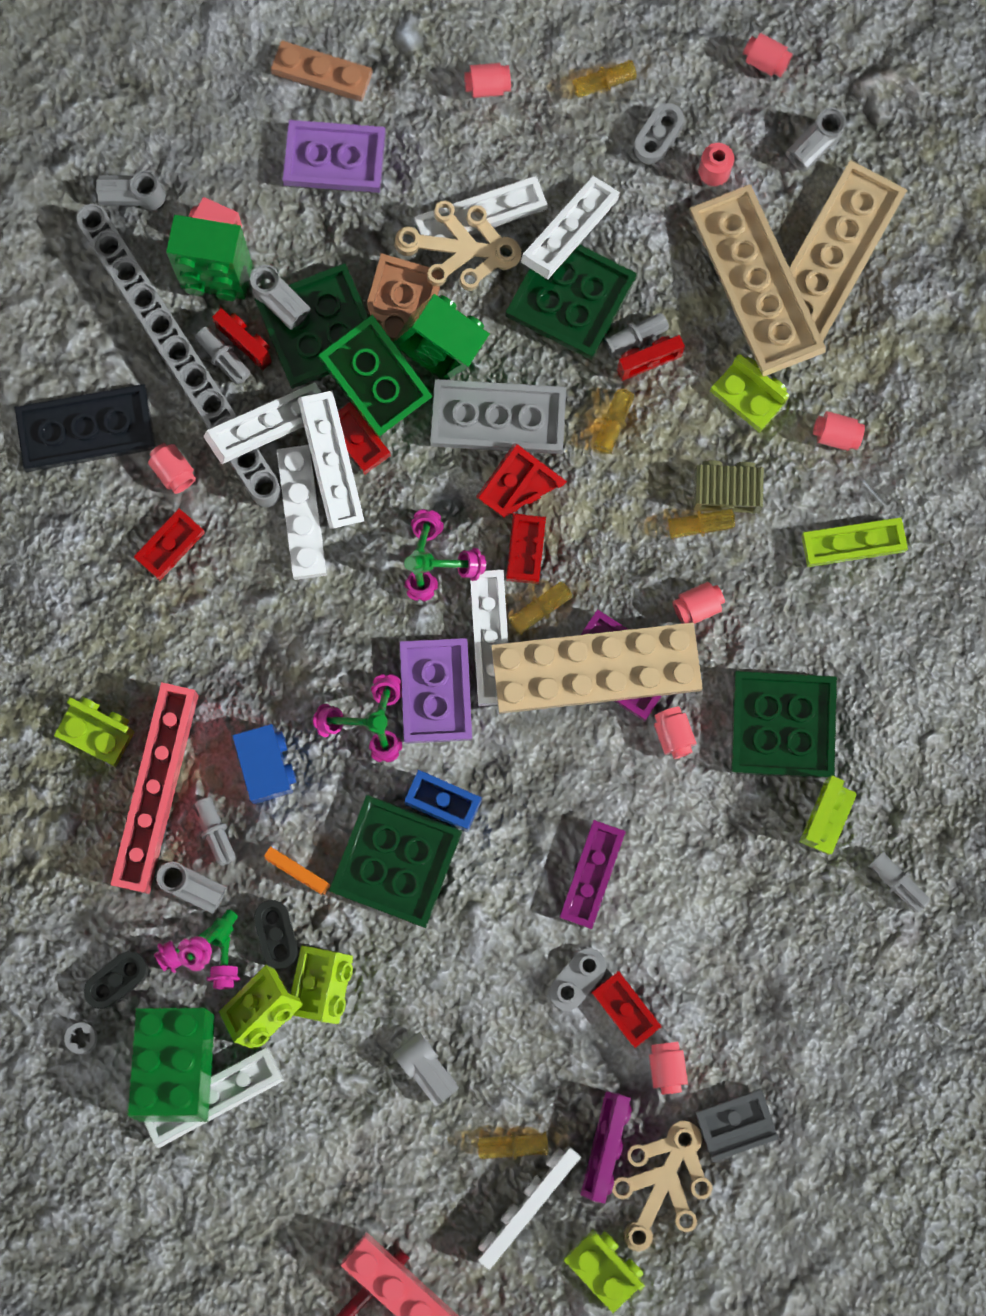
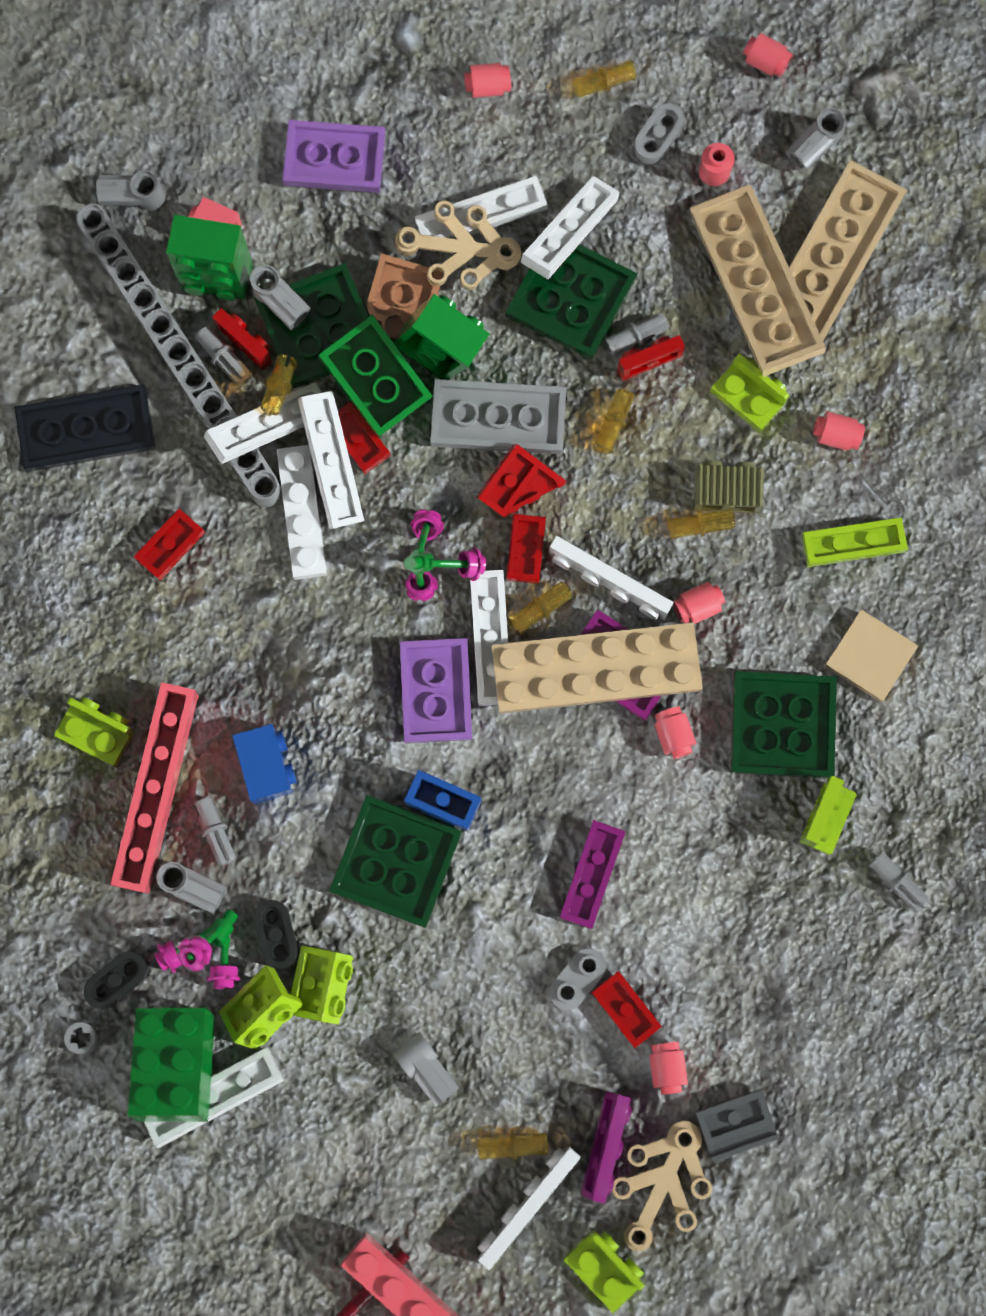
coral brick [148,443,196,494] -> none
orange tile [264,846,331,895] -> none
nougat plate [271,40,372,102] -> none
dark pink plant [313,674,402,763] -> none
none -> clear yellow axle [261,355,297,416]
none -> white plate [549,536,674,620]
none -> tan tile [824,609,918,703]

